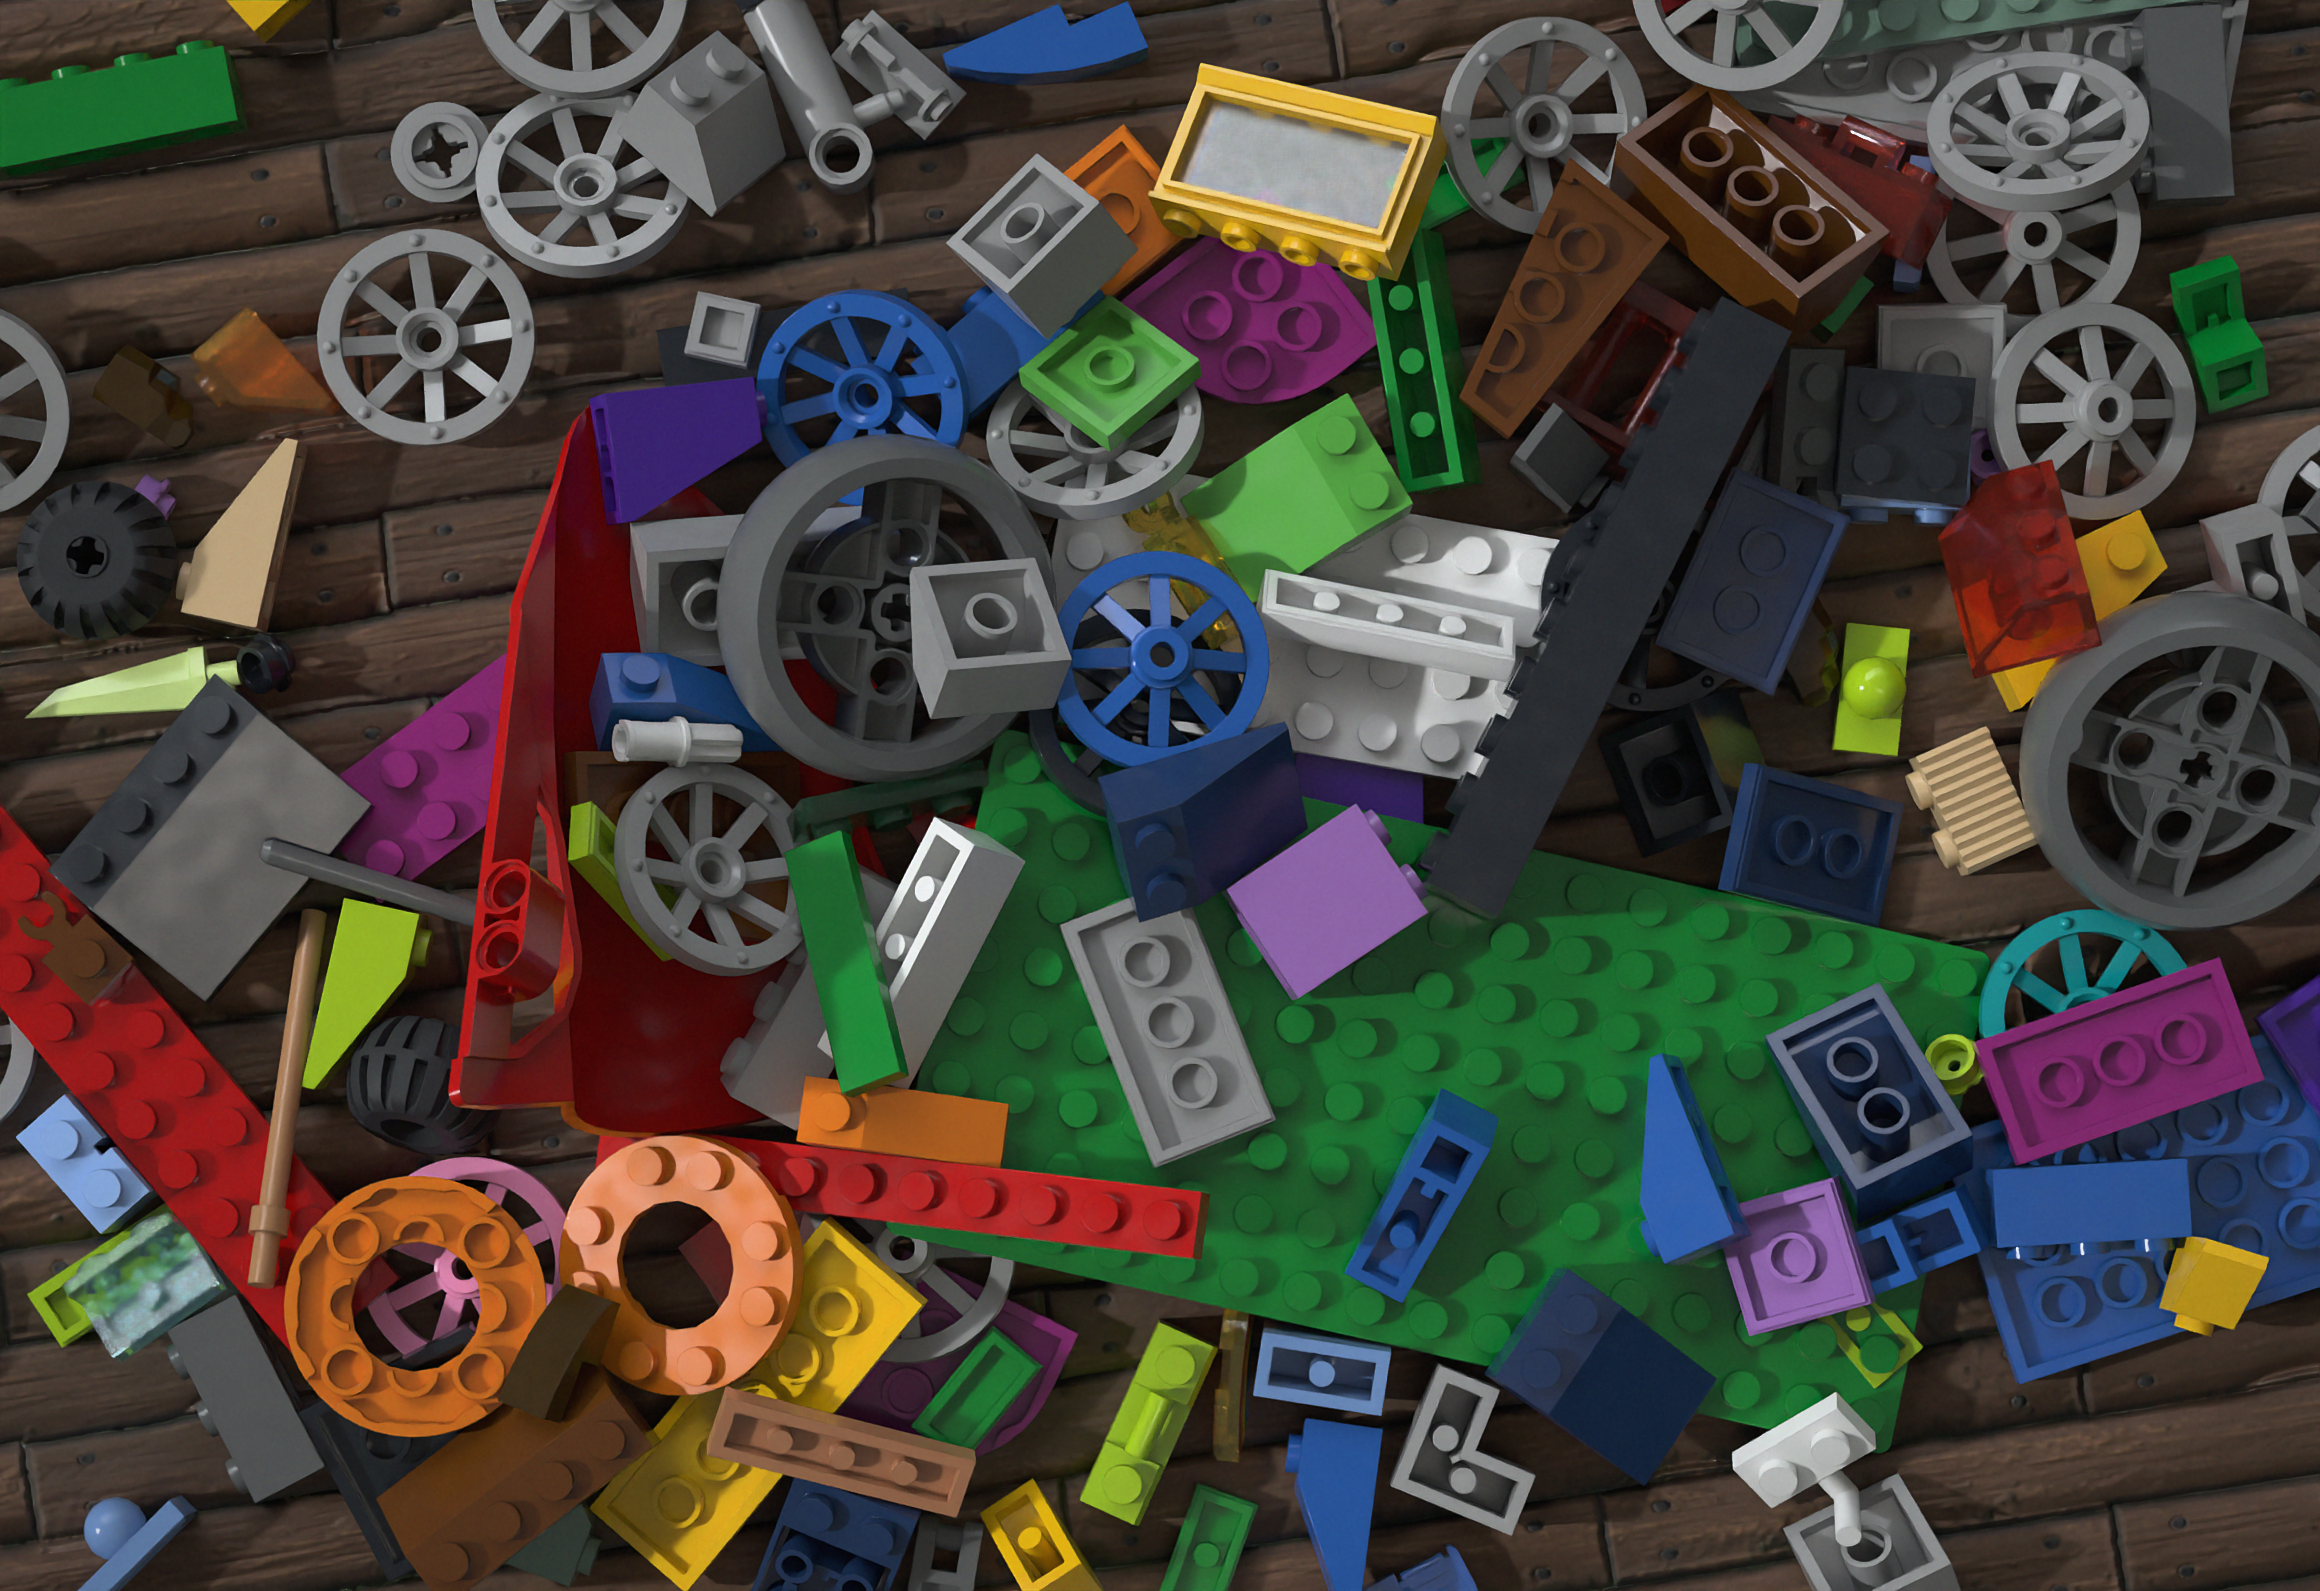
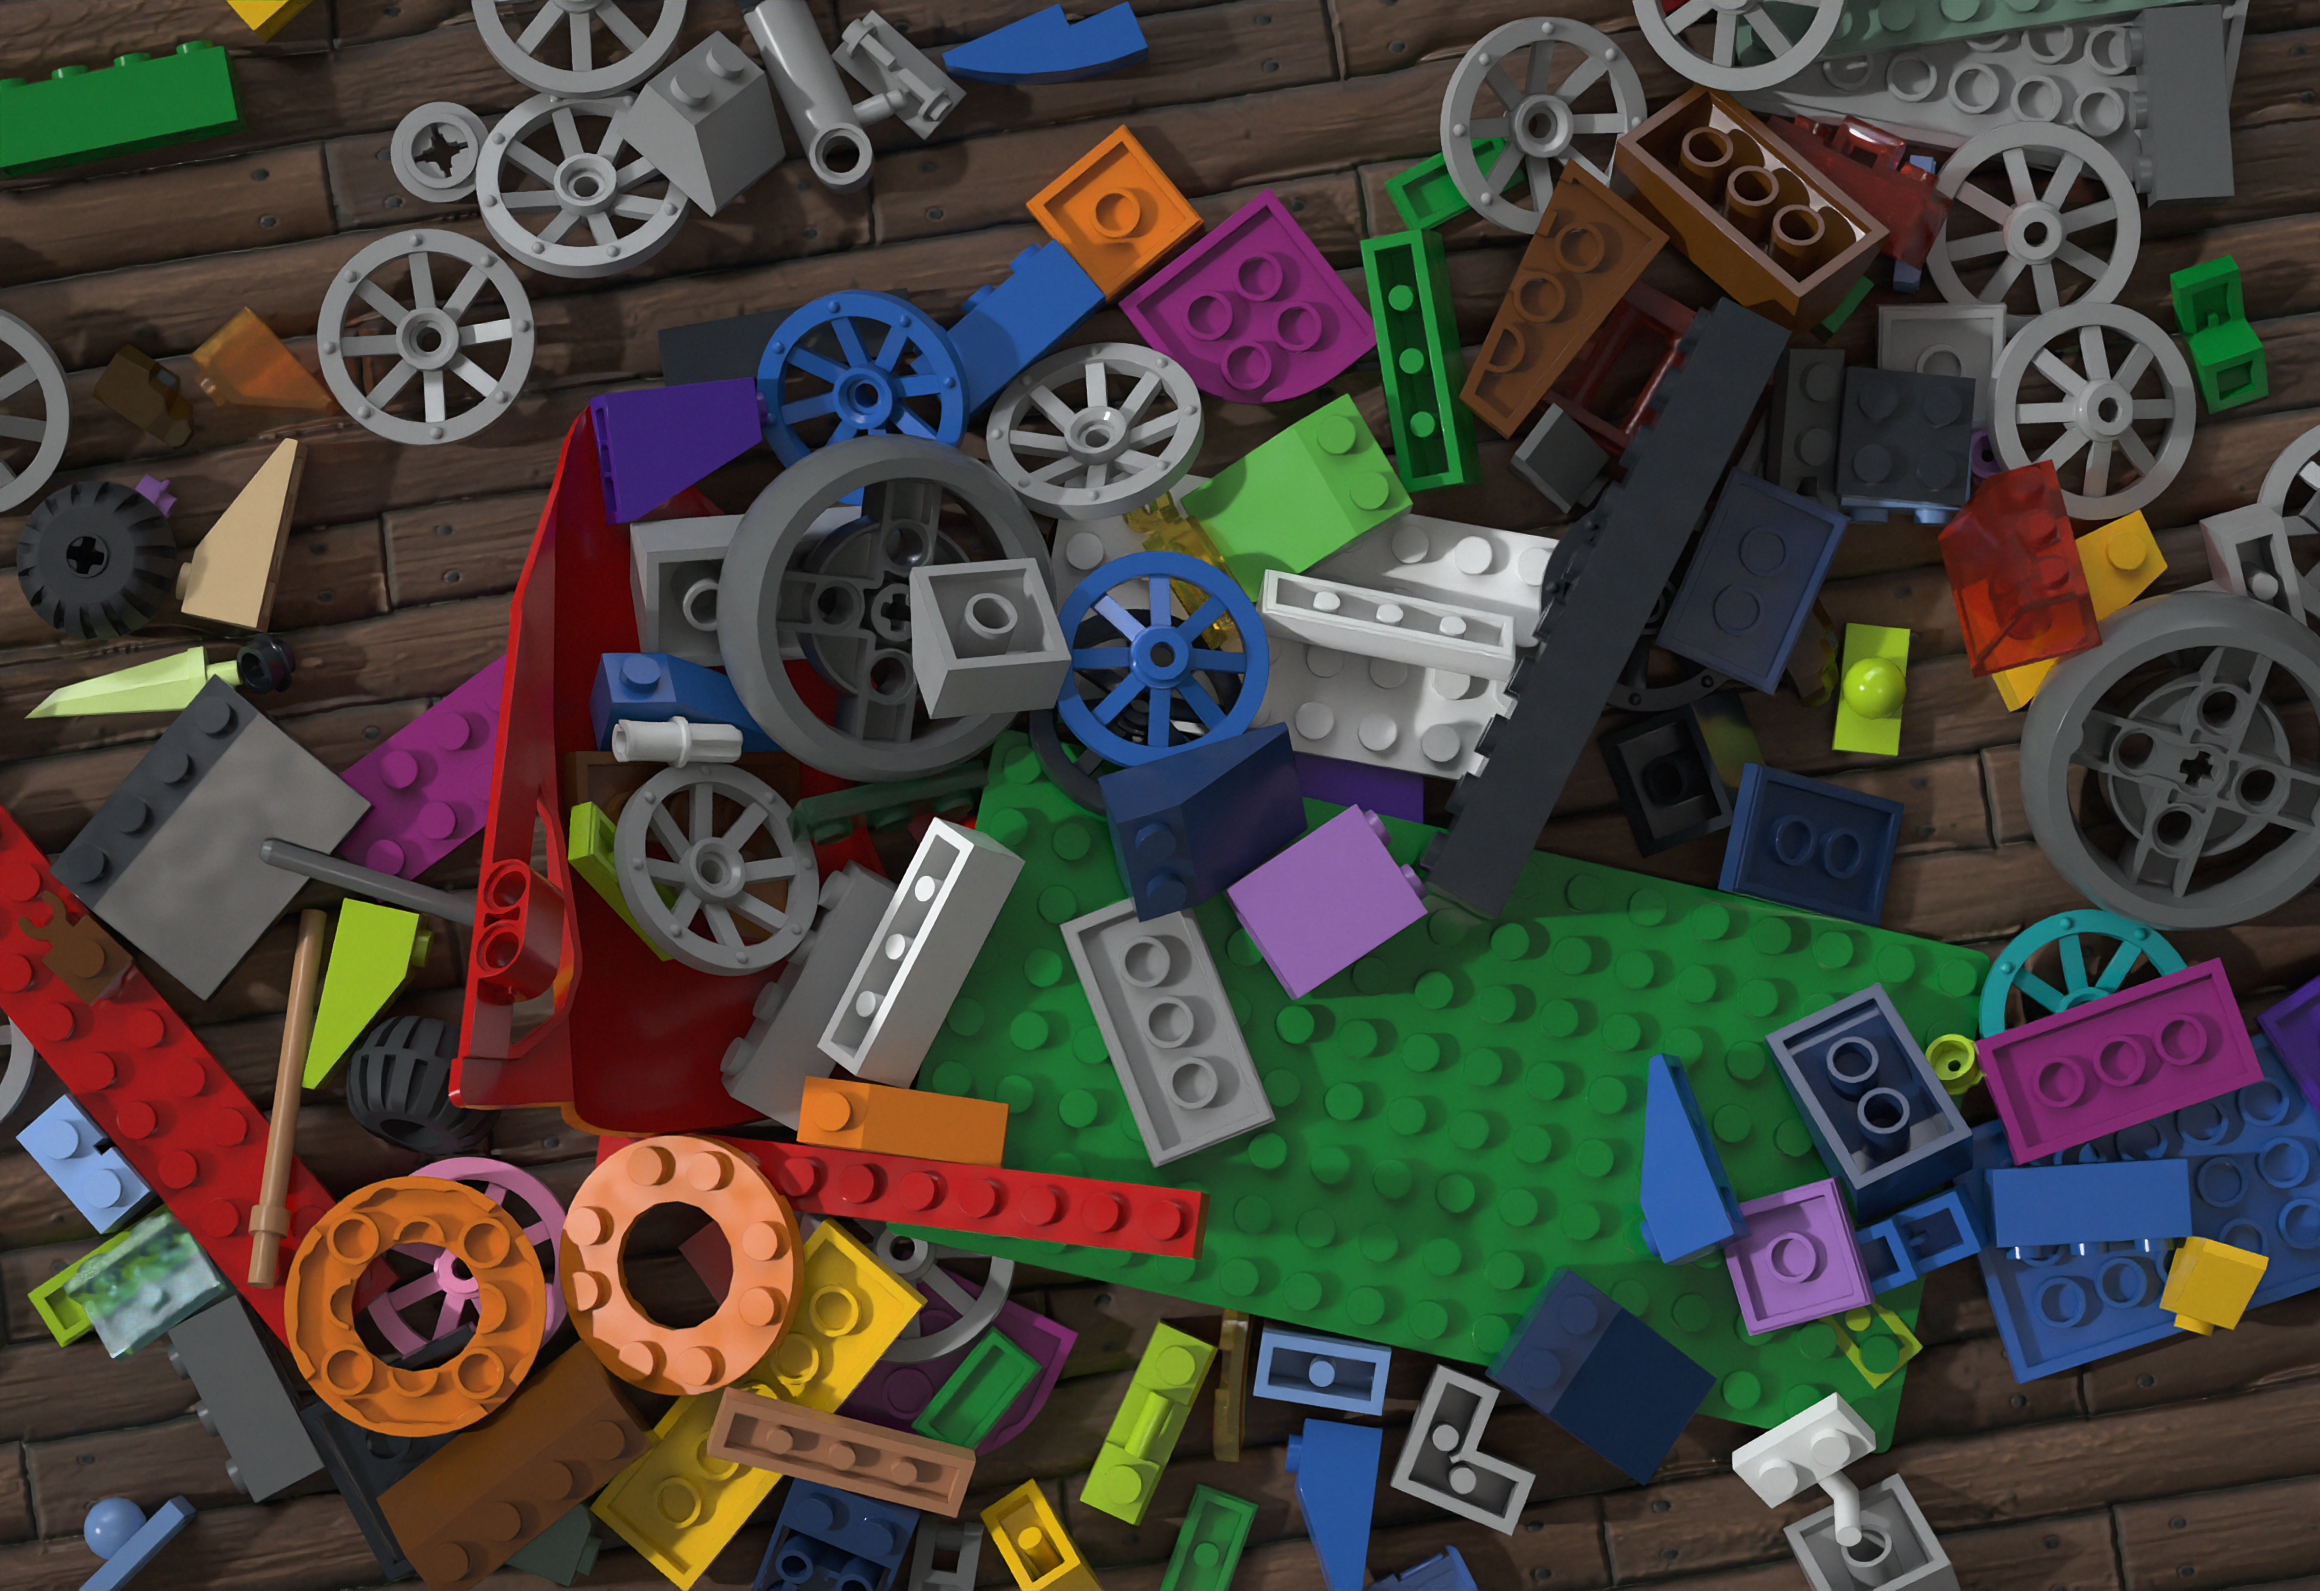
dark brown slope [498,1284,620,1424] -> none
light grey tile [684,291,762,370] -> none
green tile [784,830,910,1098] -> none
light grey slope [946,154,1139,340] -> none
bright green plate [1019,295,1202,452] -> none
window [1148,63,1447,281] -> none
blue slope [1344,1087,1499,1303] -> none
tan brick [1905,726,2038,876] -> none
light grey wheel [1927,51,2150,212] -> none

